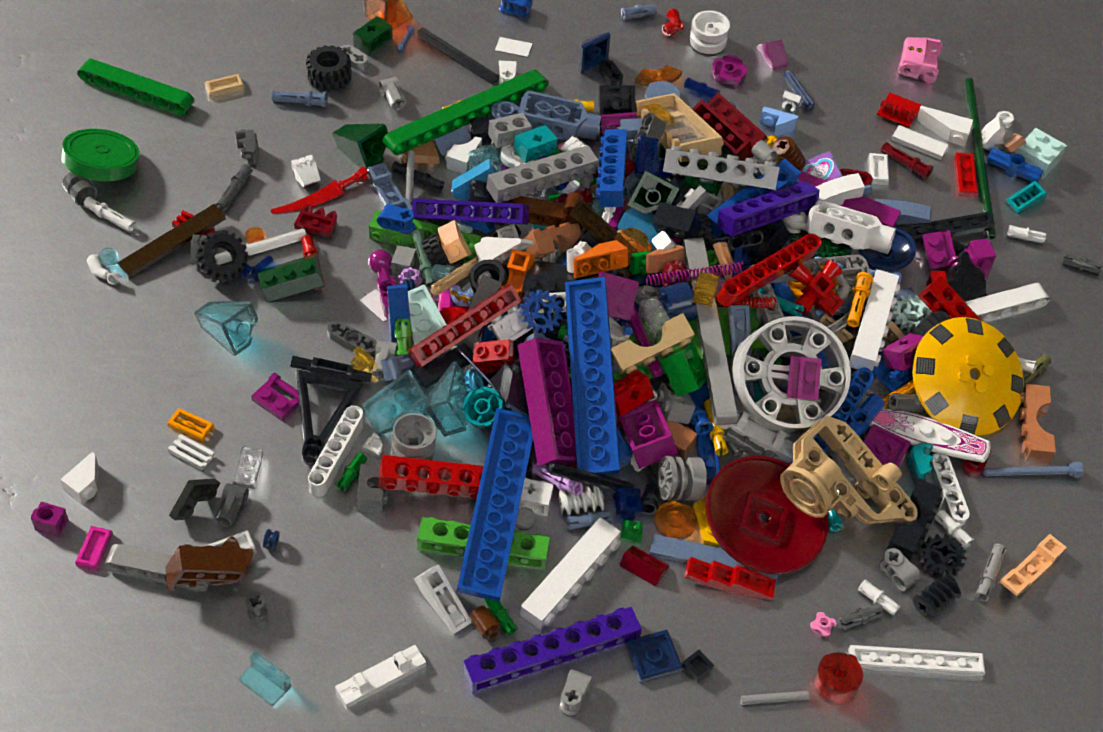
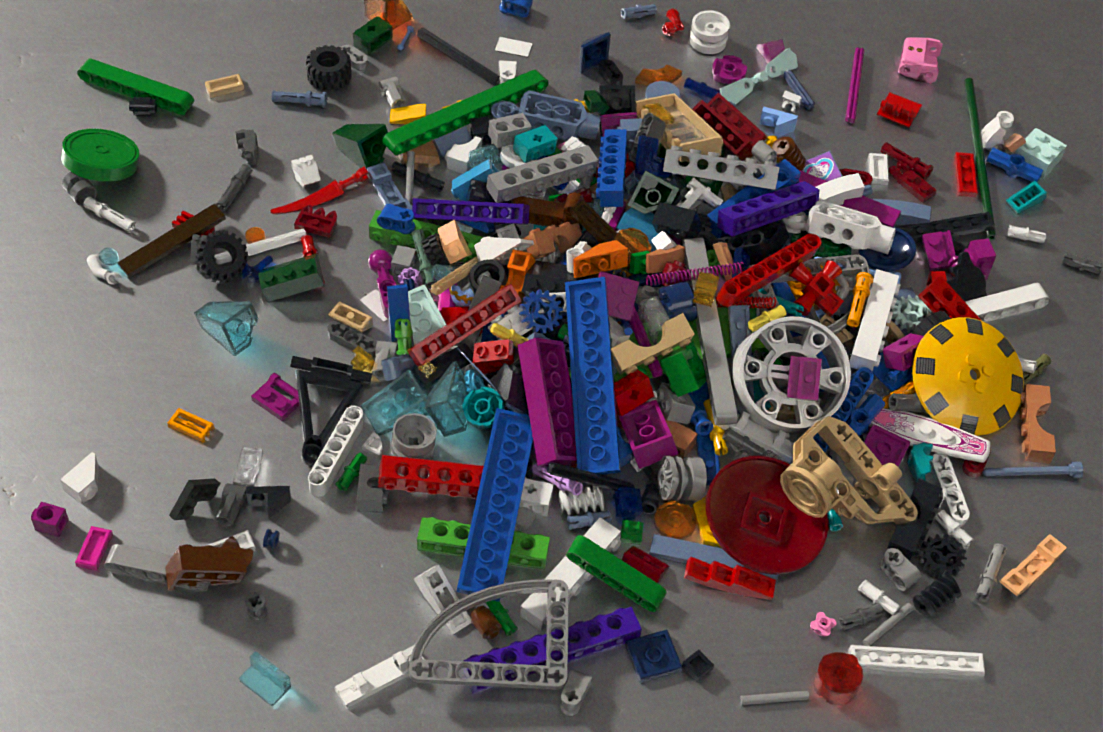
white tile [168,434,215,471] -> none
white tile [891,125,948,160] -> none
white slope [916,106,973,147] -> none
none -> black brick [129,97,157,115]
none -> black slope [246,486,291,519]
none -> tan slope [328,301,373,332]
none -> yellow slope [390,104,426,124]
none -> light grey beam [408,579,569,690]
none -> clear yellow piece [418,360,436,378]
none -> light yellow axle [490,323,529,348]
none -> green beam [566,535,667,612]
none -> dark green piece [583,90,610,115]
none -> white pin [686,177,723,209]
none -> light aqua piece [720,48,798,104]
none -> light yellow axle [748,305,786,332]
none -> magenta axle [845,47,865,124]
none -> light grey bar [862,603,914,646]
none -> dark red hinge [888,161,937,203]

